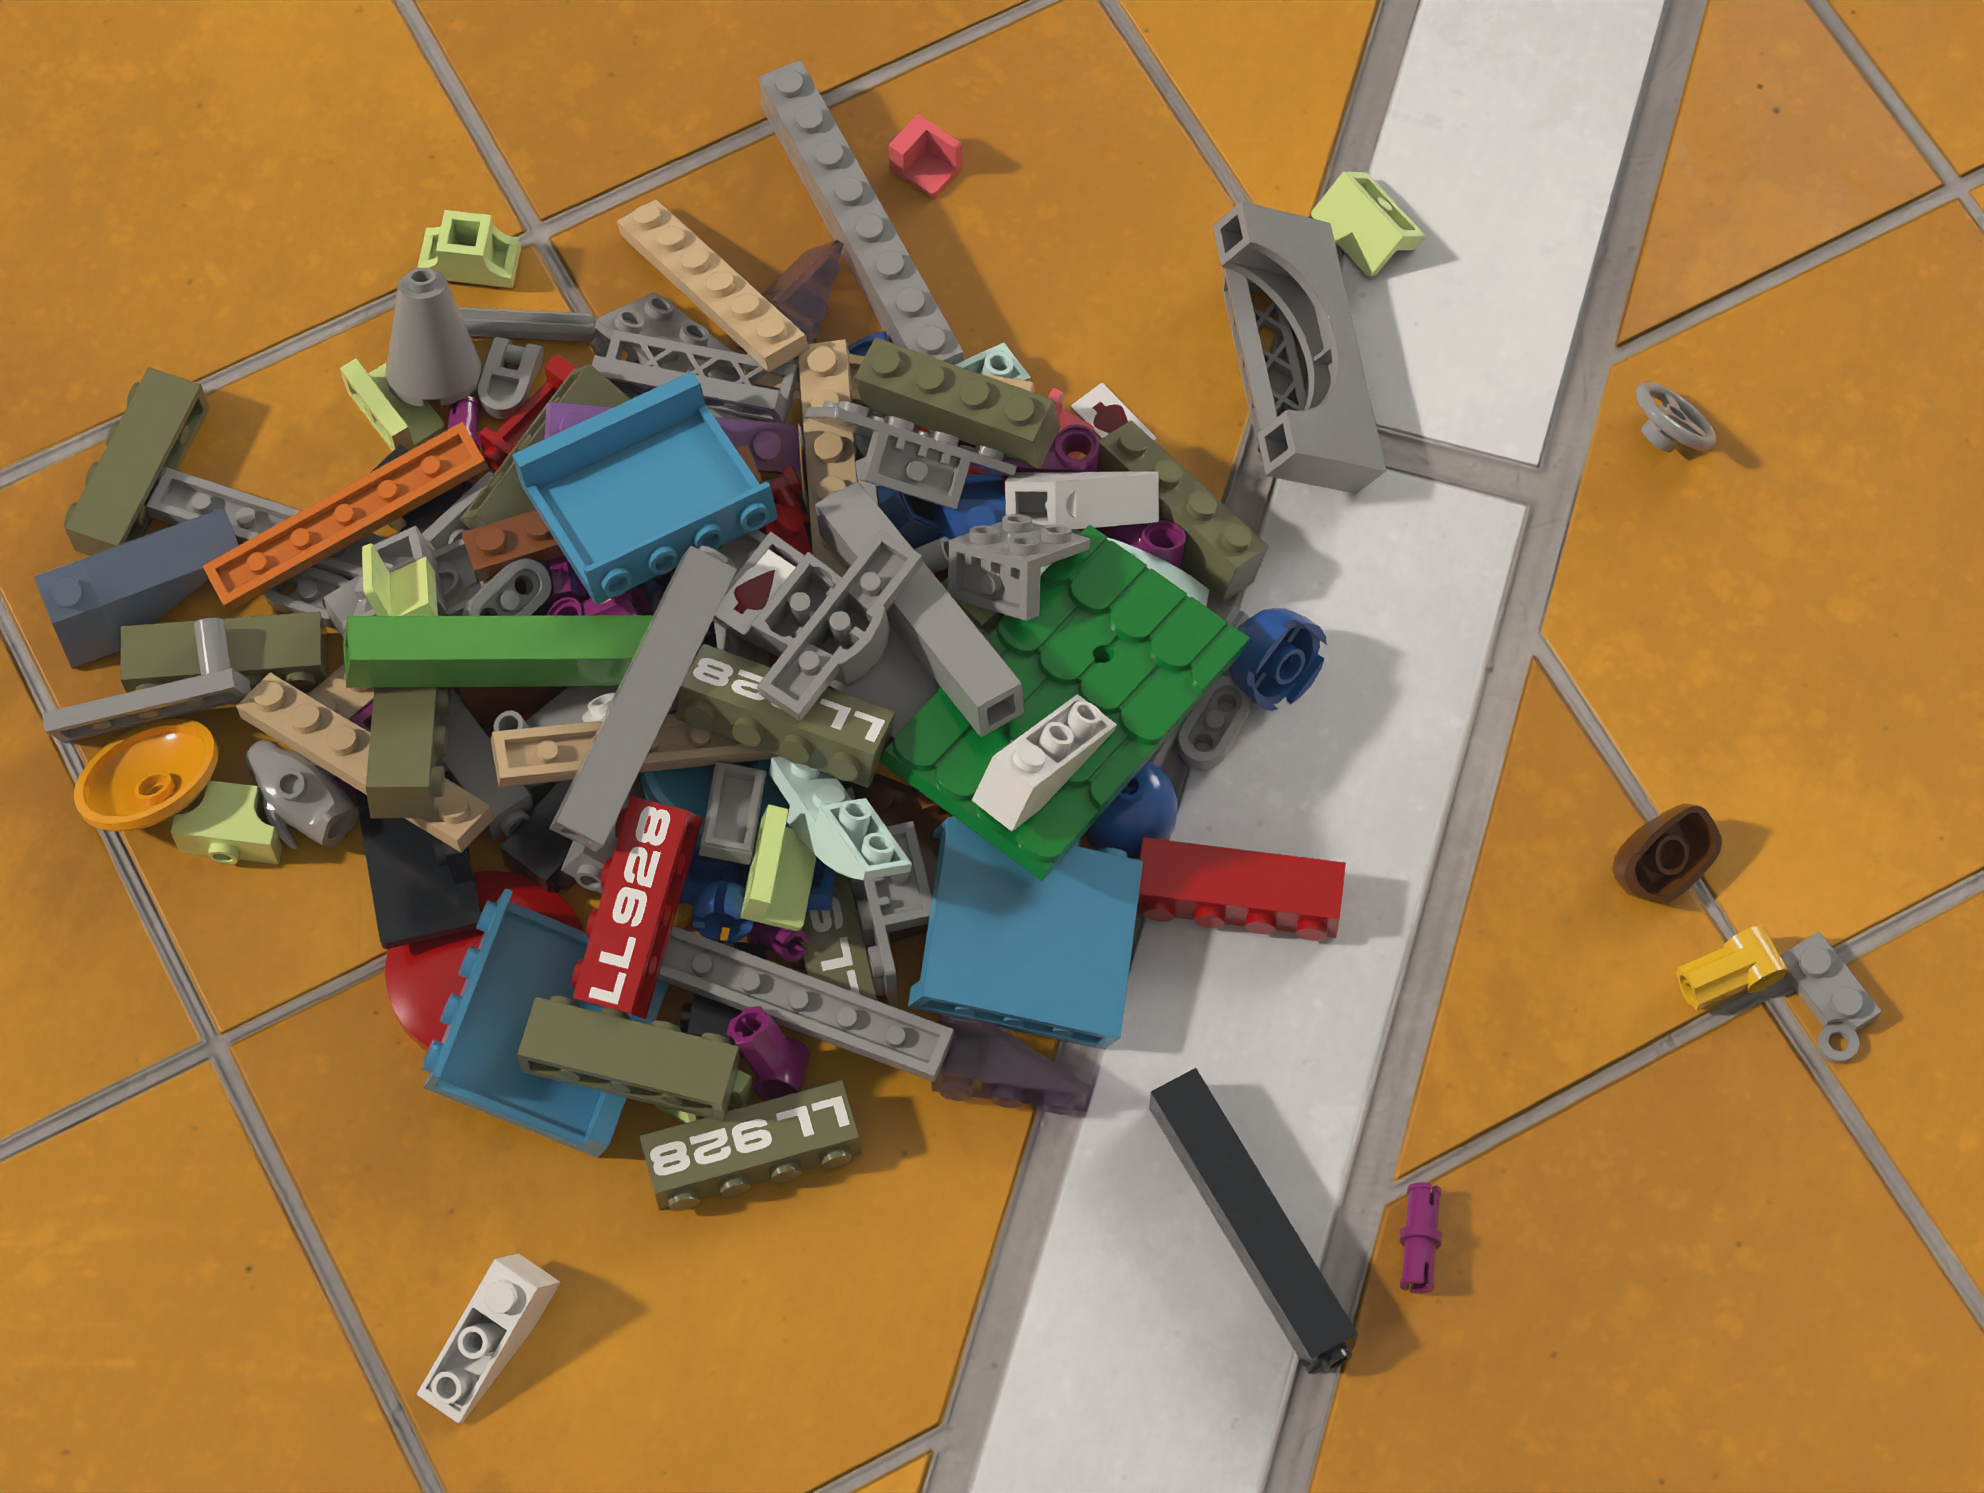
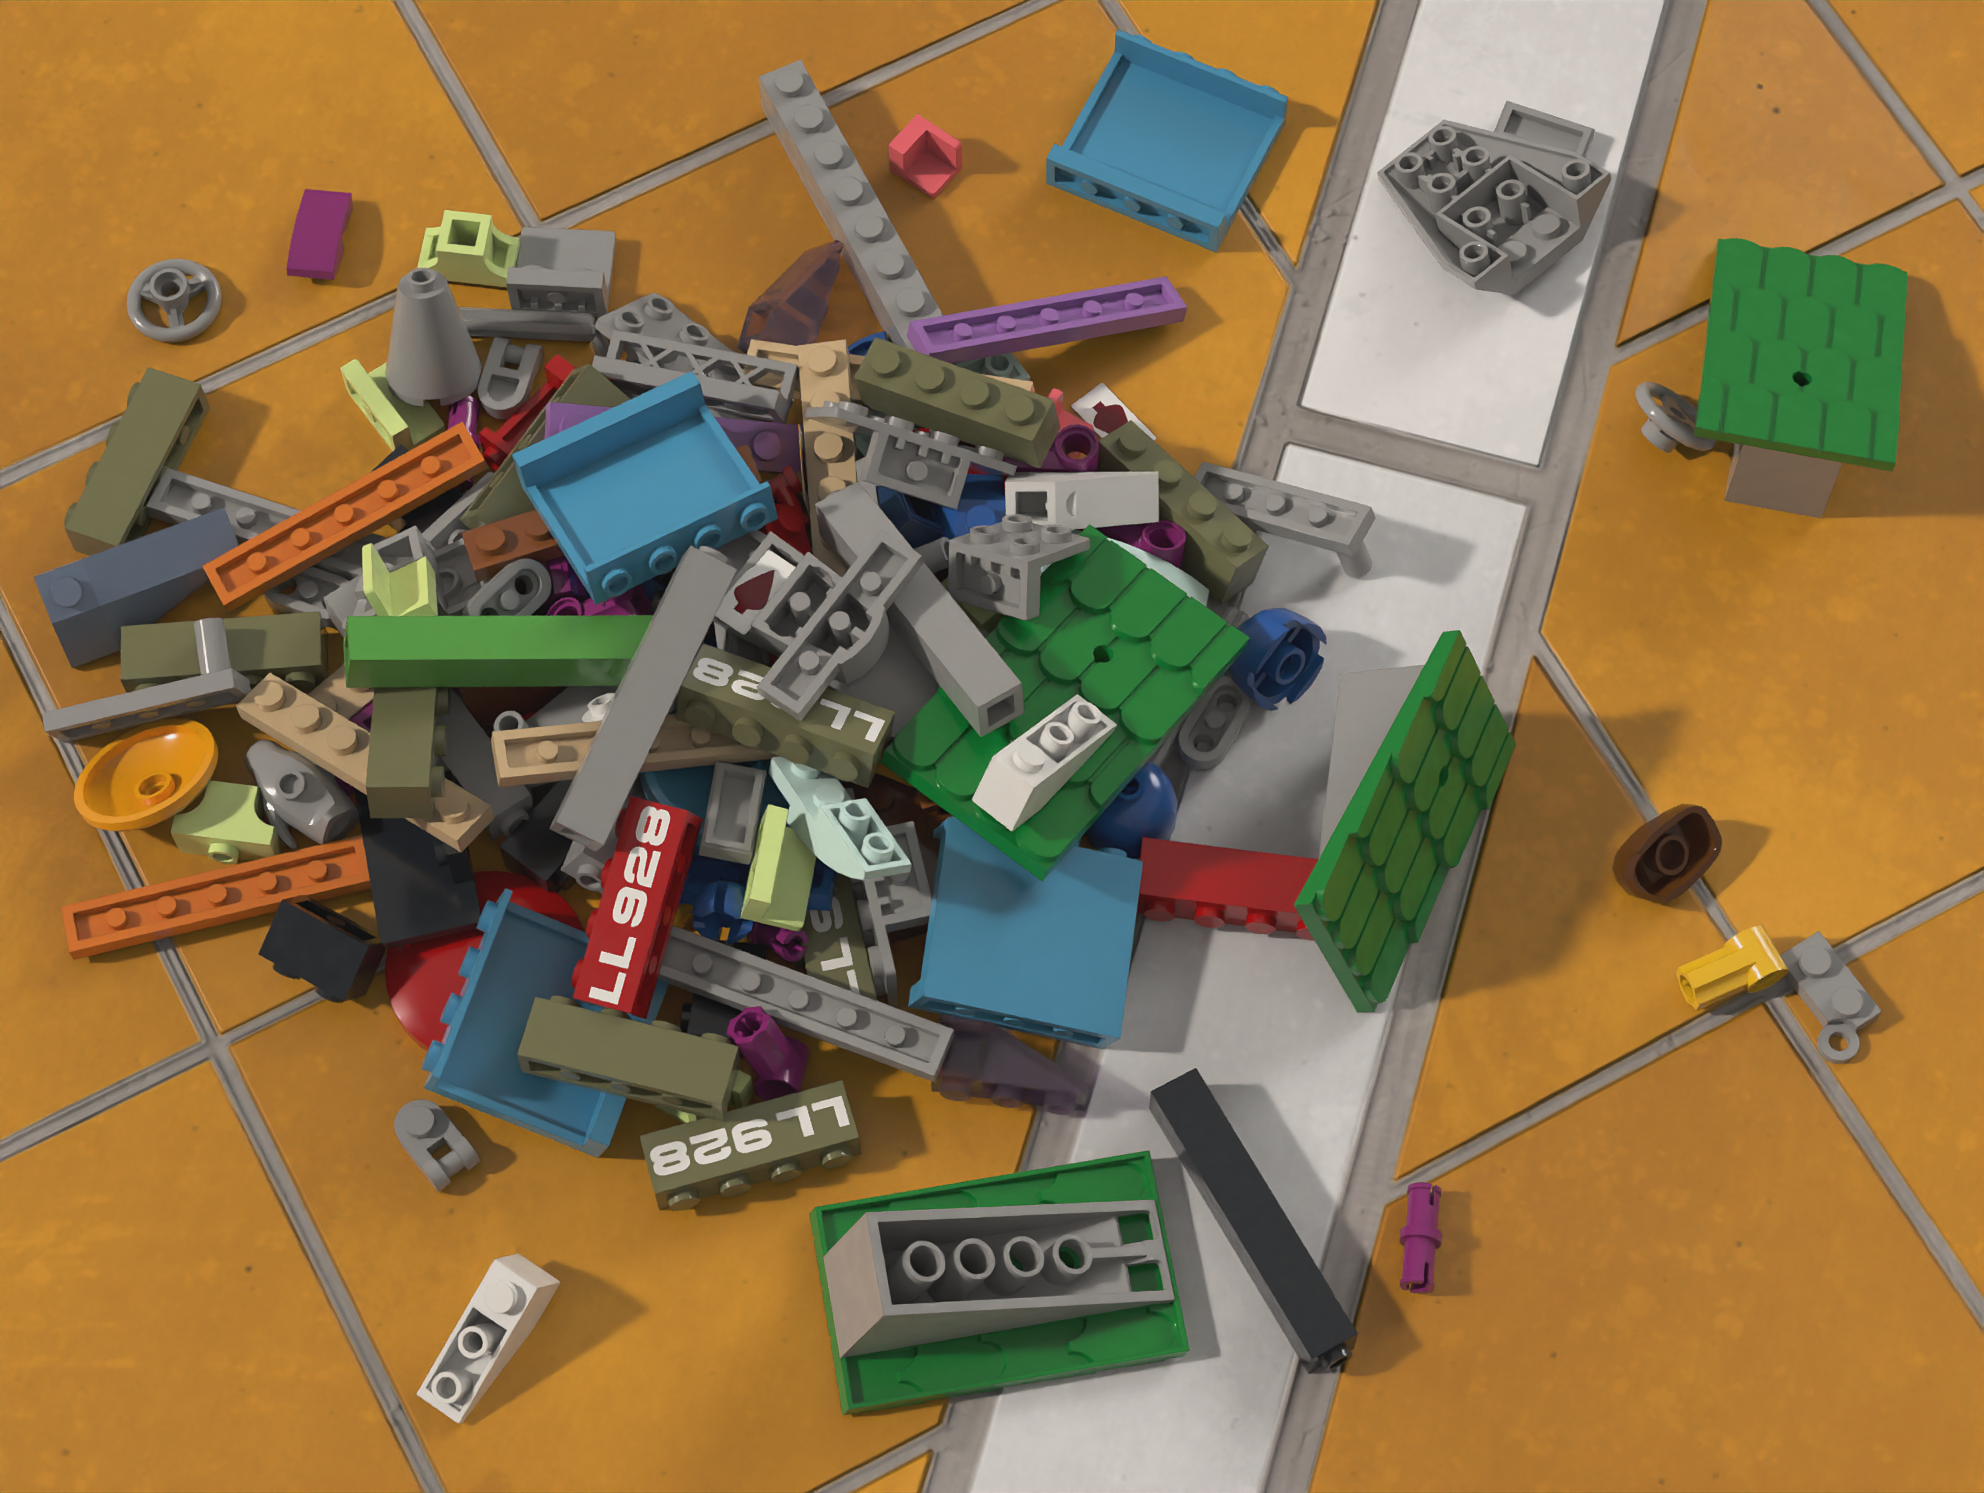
tan plate [617,199,809,372] -> none
light grey arch [1213,201,1387,494] -> none
light grey fence [1222,268,1307,452] -> none
yellowish green panel [1311,172,1426,276] -> none
none -> orange plate [61,835,371,960]
none -> light grey piece [127,259,222,342]
none -> black brick [258,895,386,1003]
none -> magenta slope [287,189,353,280]
none -> light grey plate [394,1099,481,1193]
none -> light grey bracket [506,227,616,317]
none -> piece [809,1150,1190,1415]
none -> medium lavender plate [907,276,1187,364]
none -> dark azure panel [1046,30,1288,253]
none -> light grey piece [1194,462,1376,578]
none -> green piece [1294,630,1516,1013]
none -> light grey wedge [1377,120,1611,295]
none -> light grey tile [1494,101,1595,157]
none -> green piece [1694,238,1908,518]

